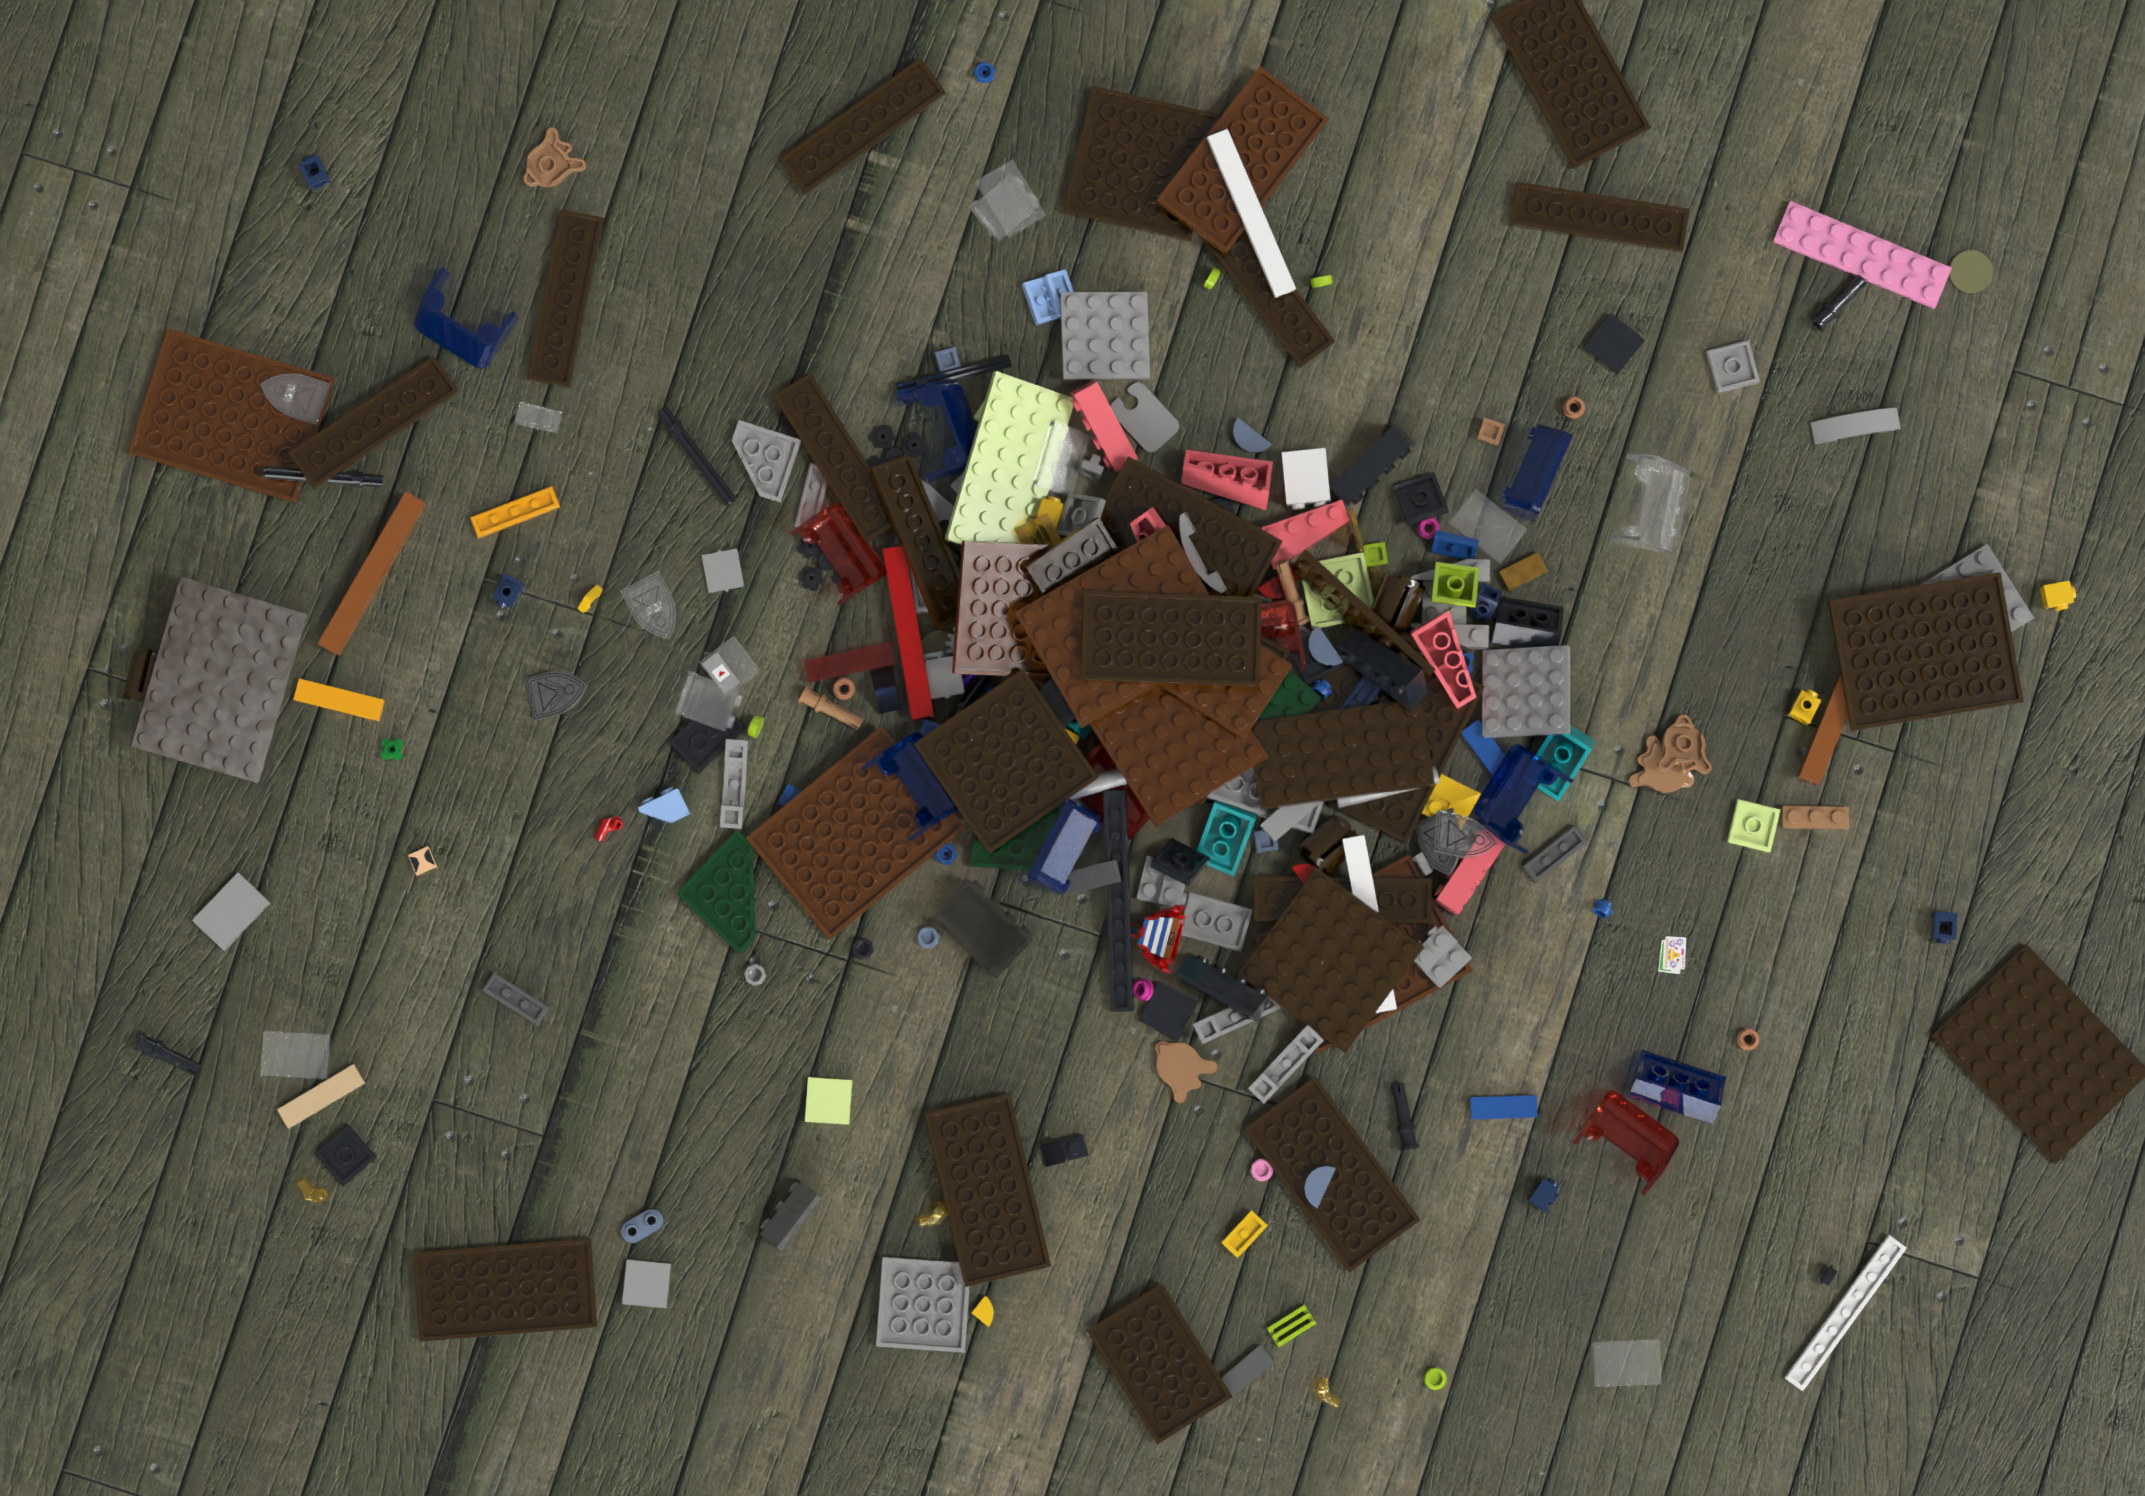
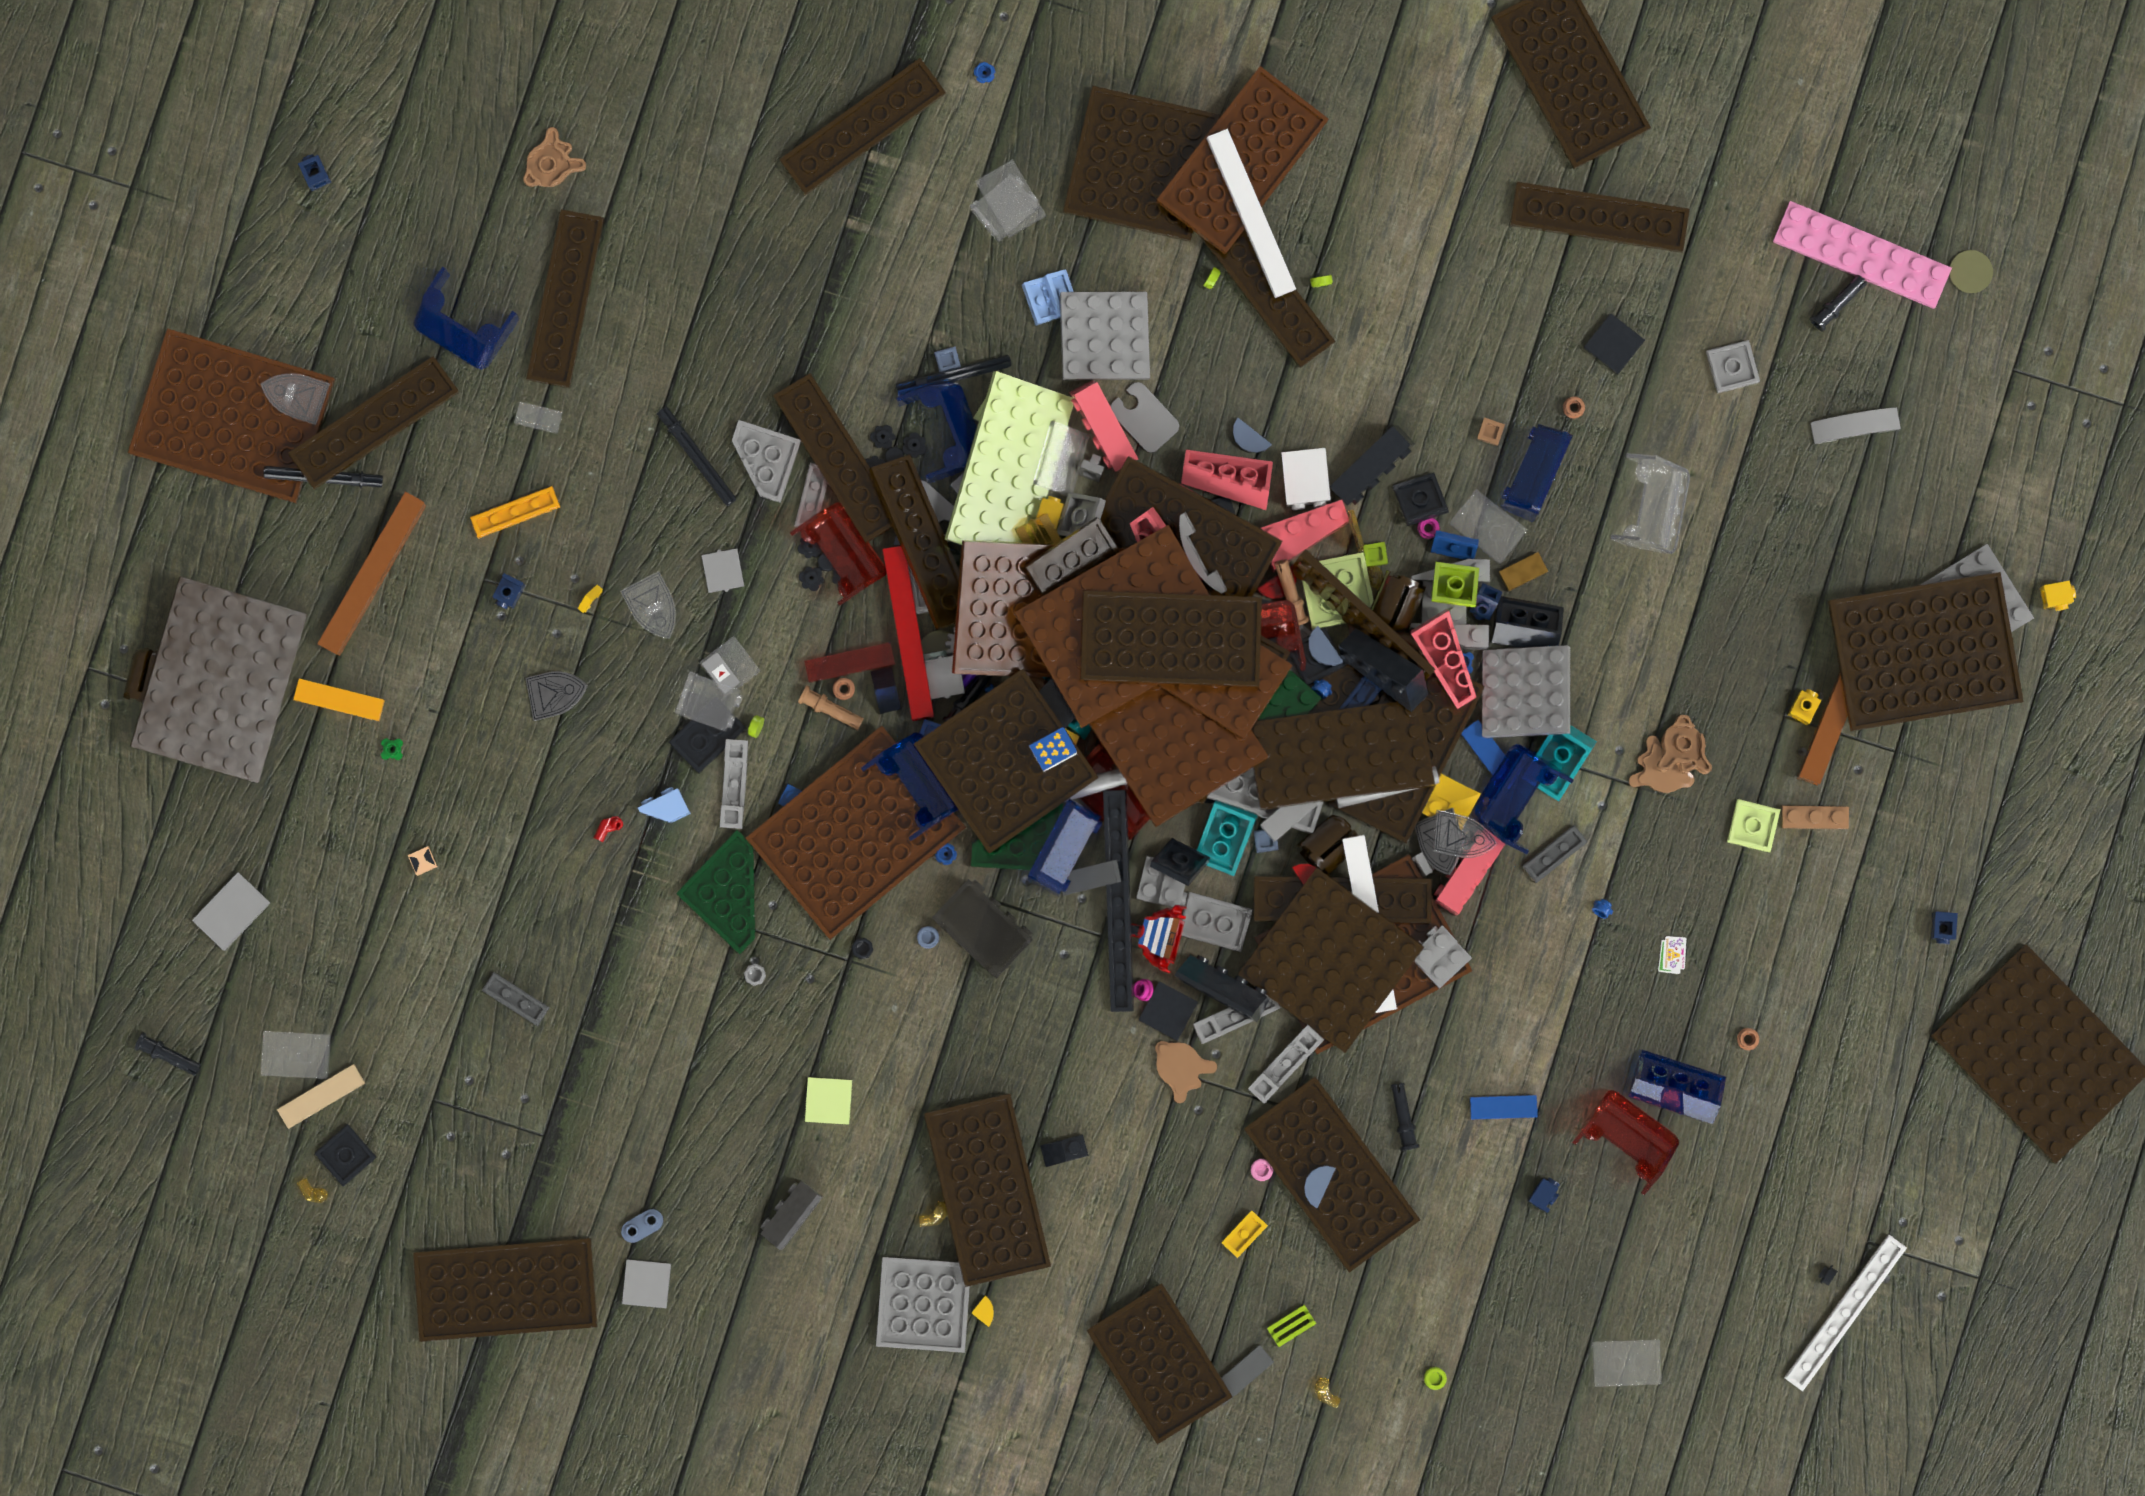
none -> blue piece [1029,727,1077,772]

